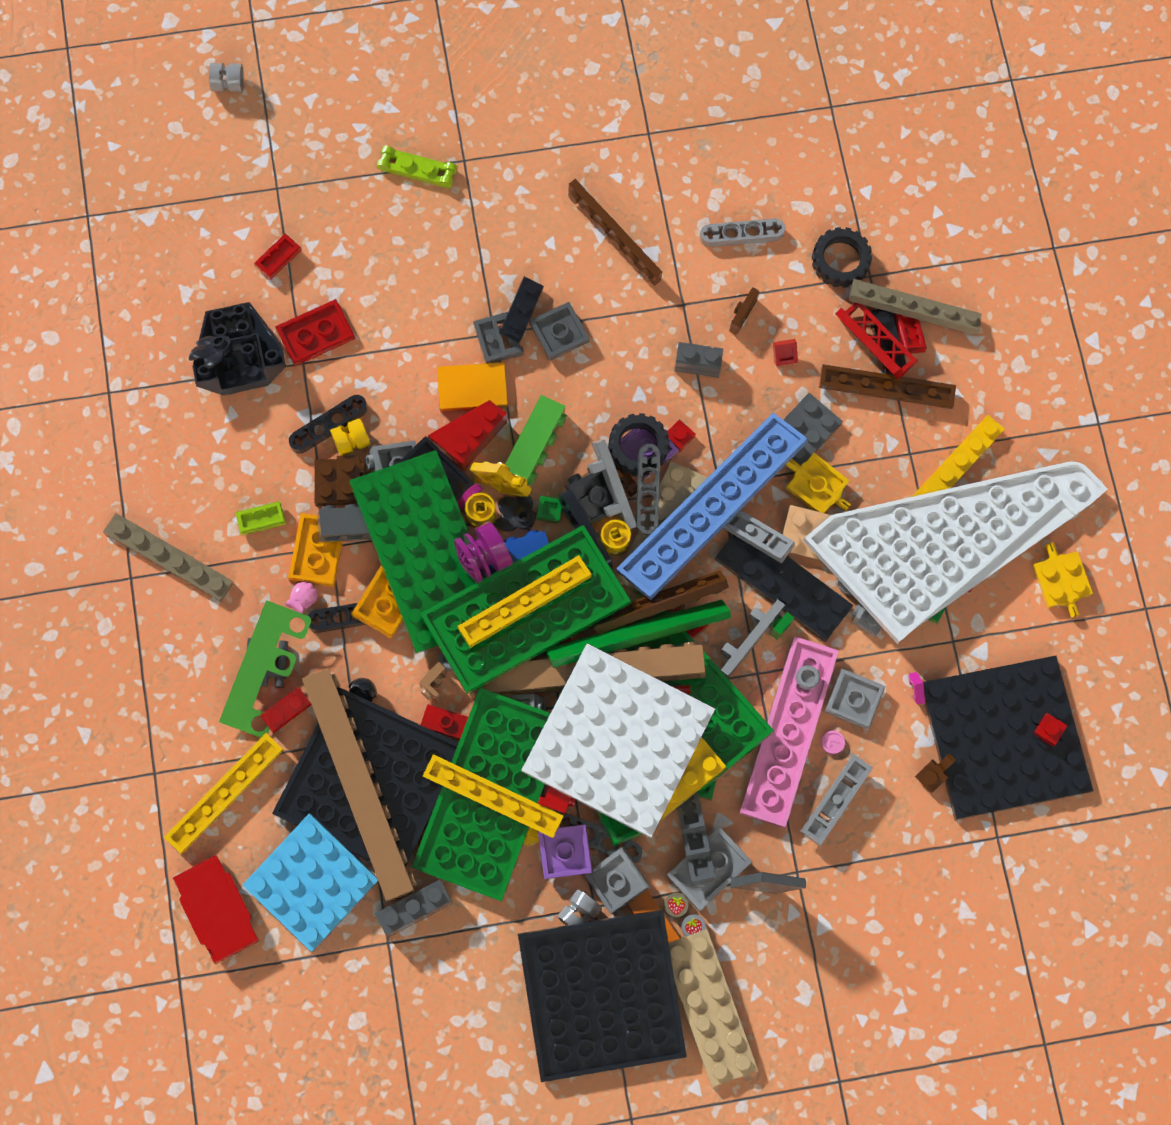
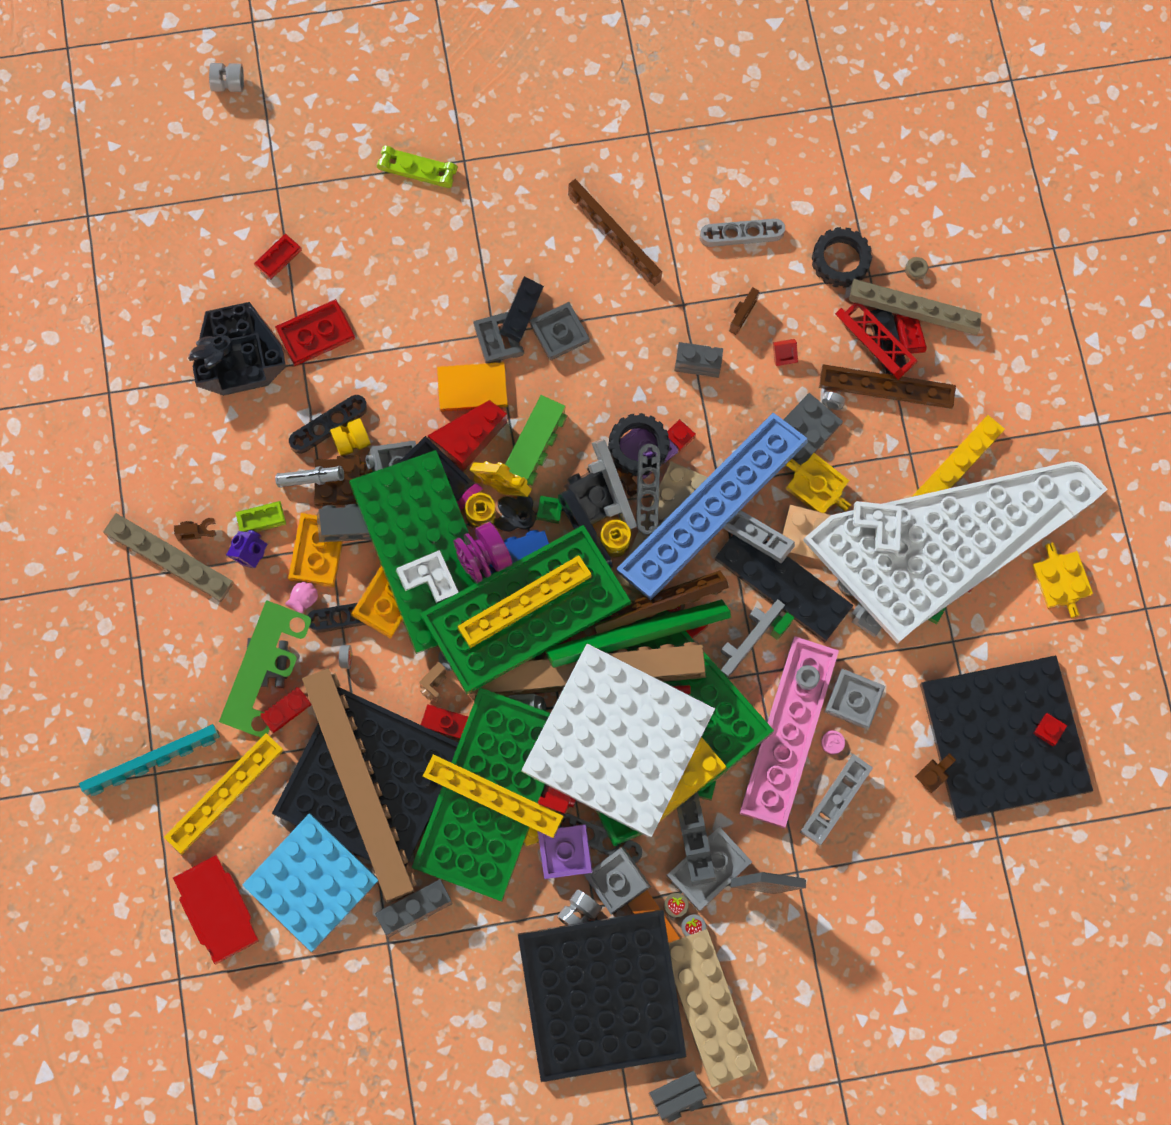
black plate [348,677,377,702] -> none
dark pink tile [908,672,925,705] -> none
none -> teal plate [79,724,220,796]
none -> reddish brown plate [174,518,216,541]
none -> dark purple brick [226,530,268,568]
none -> light grey pin [275,466,344,488]
none -> light grey tile [339,645,352,669]
none -> white plate [396,550,459,603]
none -> dark grey brick [648,1071,707,1123]
none -> light grey tile [822,392,846,410]
none -> white plate [853,501,902,553]
none -> dark tan tile [905,257,928,280]

